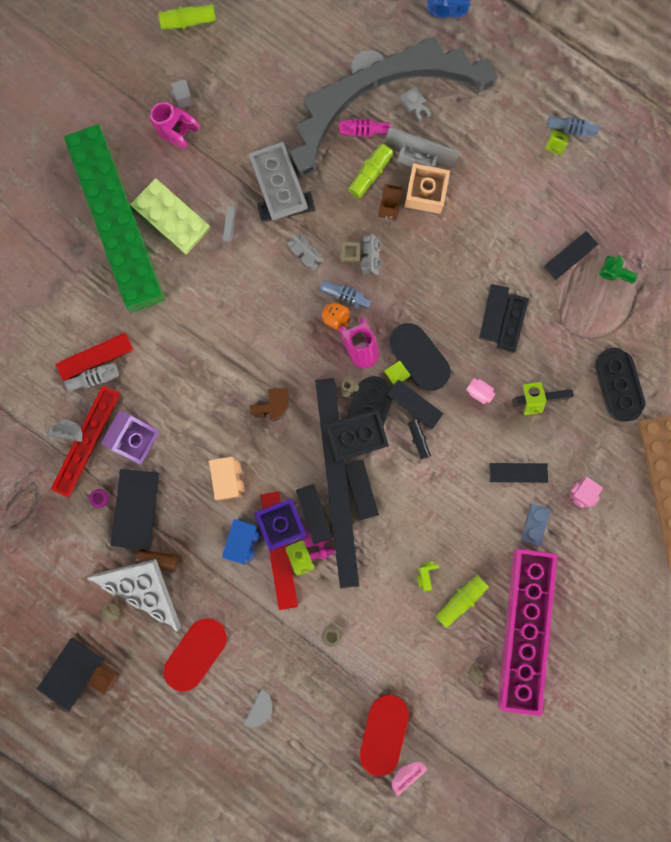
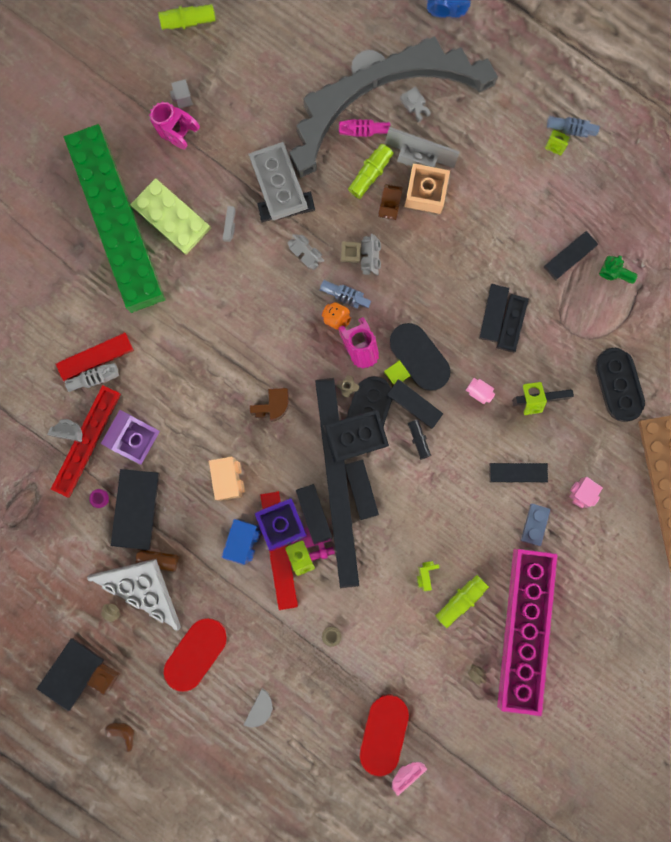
none -> reddish brown hair [105,723,134,752]

